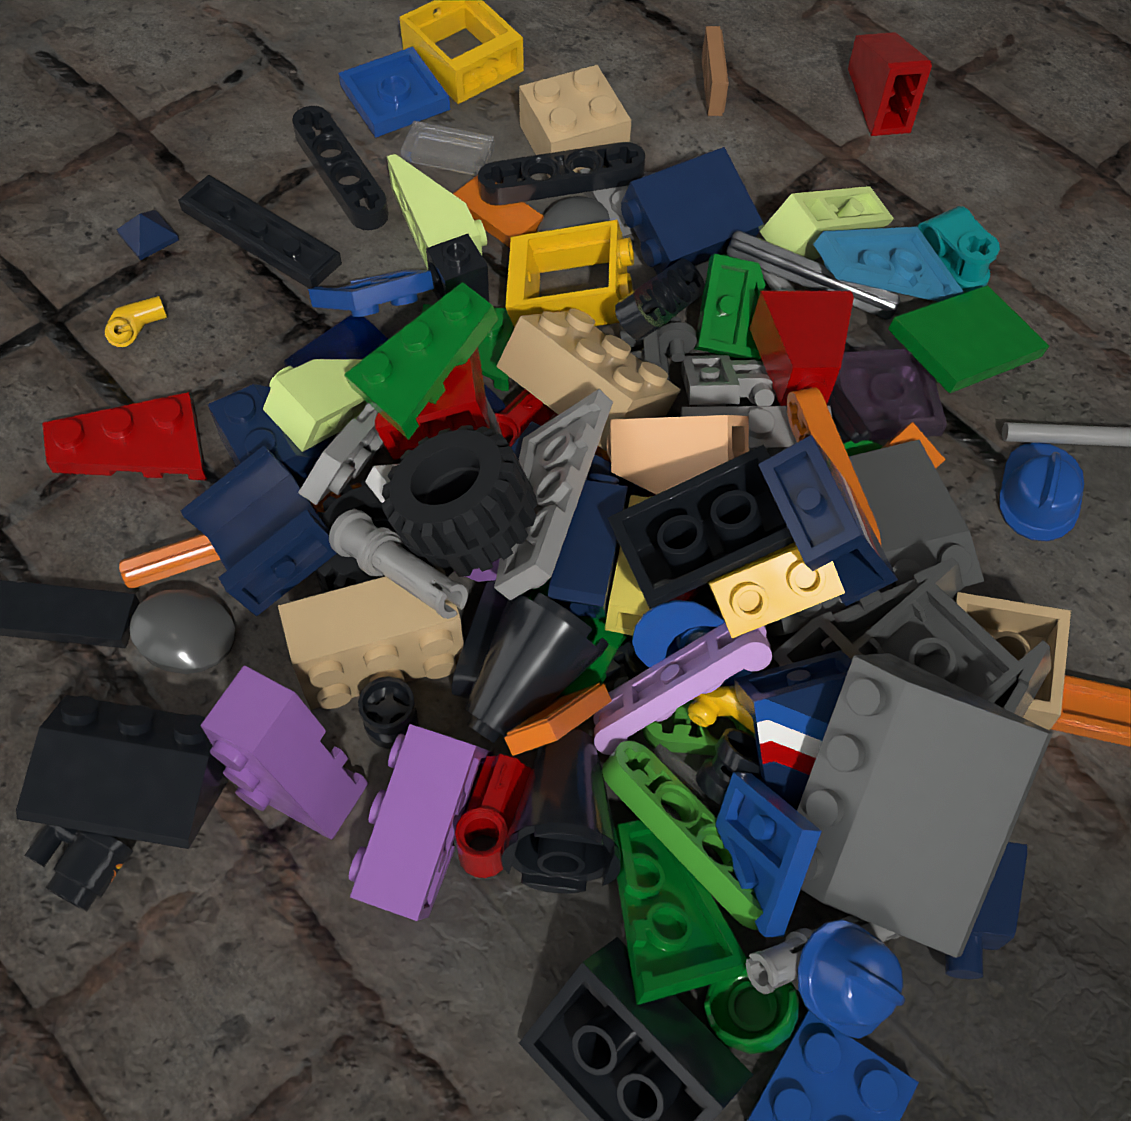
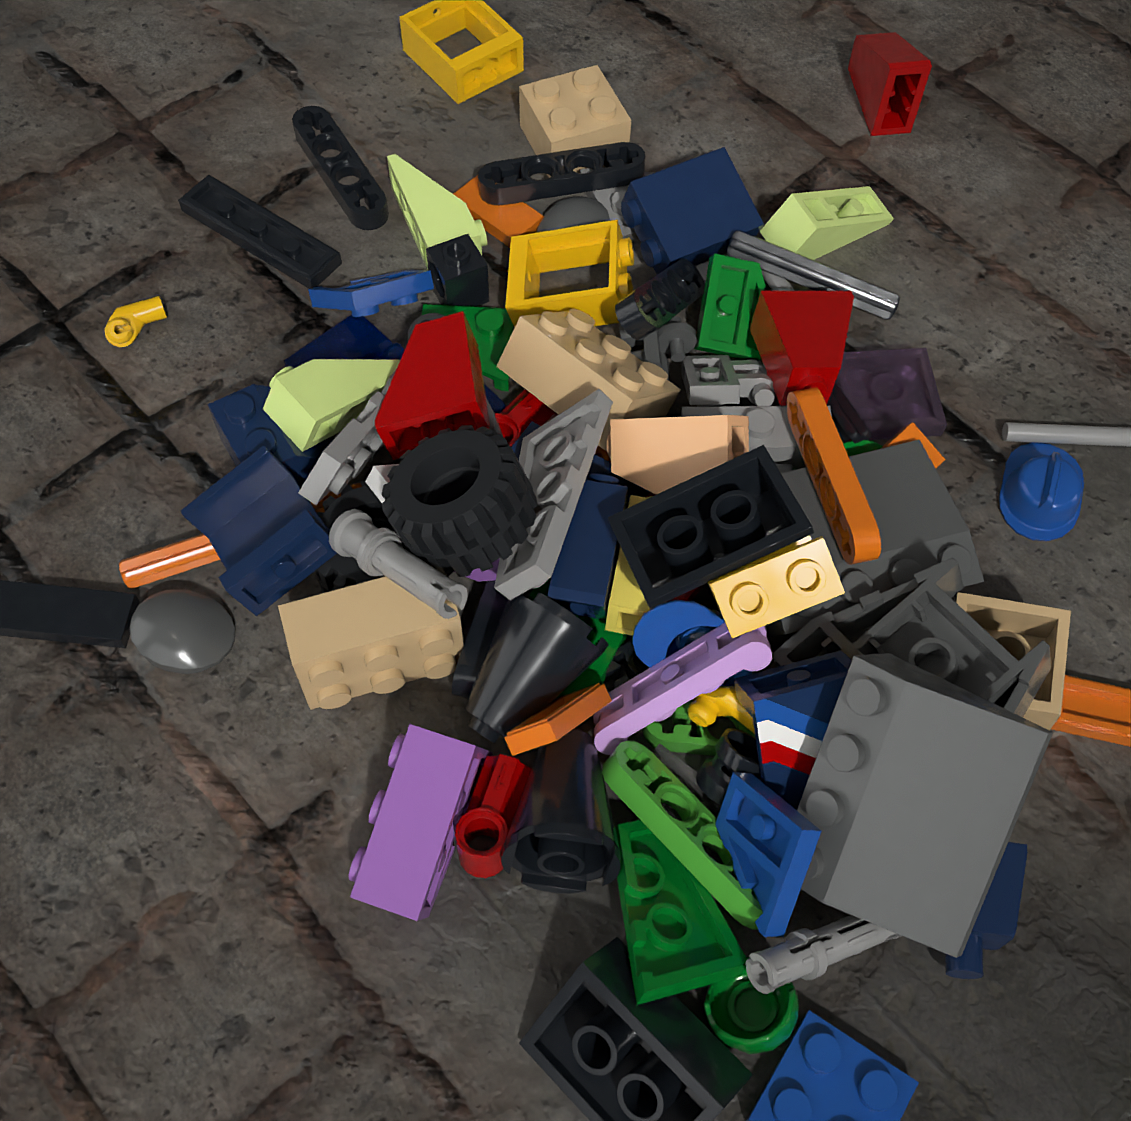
black slope [16,695,229,849] -> none
black piece [24,825,133,912] -> none
red wing [42,392,207,481] -> none
dark blue slope [116,210,179,260] -> none
medium lavender wedge [201,665,369,840] -> none
blue plate [338,47,450,138] -> none
green wing [344,282,498,440] -> none
black wheel [358,676,419,749] -> none
clear tile [401,121,495,176] -> none
medium nougat tile [702,26,729,116] -> none
dark blue panel [758,435,898,606] -> none
blue piece [797,919,905,1039] -> none
dark azure wing [813,227,964,302] -> none
green tile [888,285,1049,394] -> none
teal piece [918,206,1000,292] -> none

